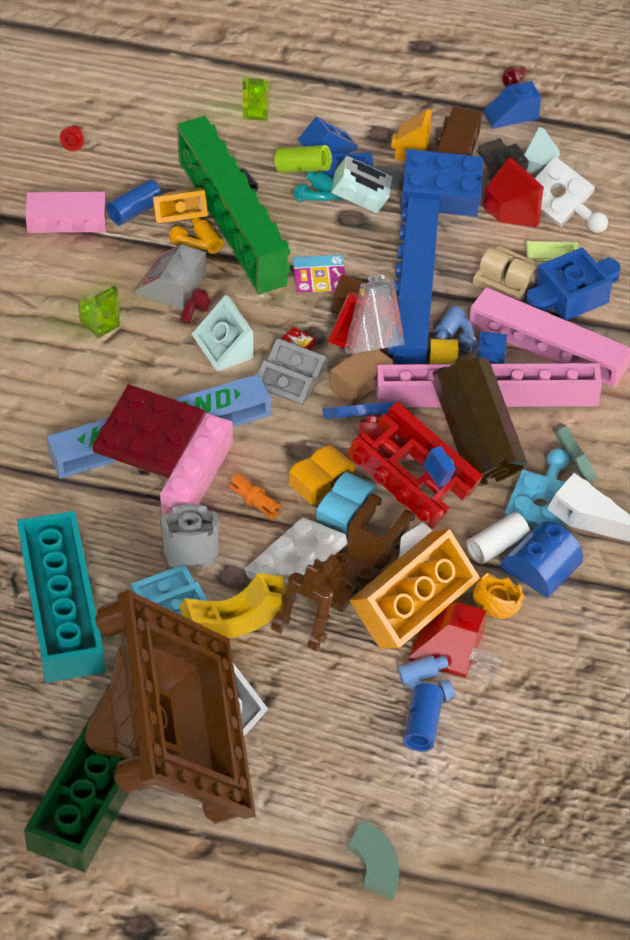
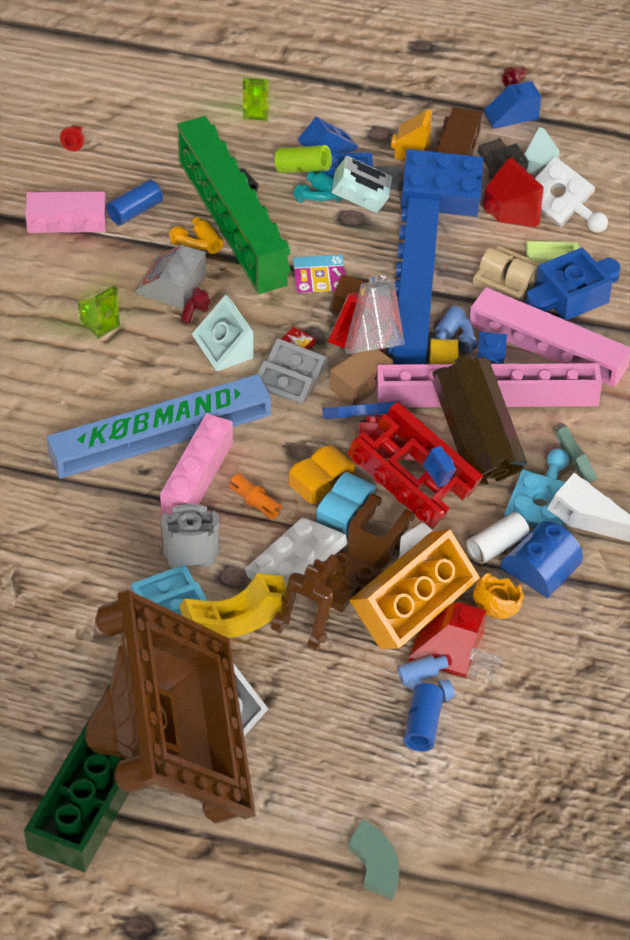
teal brick [17,511,106,683] -> none
dark red plate [92,384,206,478] -> none
light orange slope [153,187,208,223] -> none

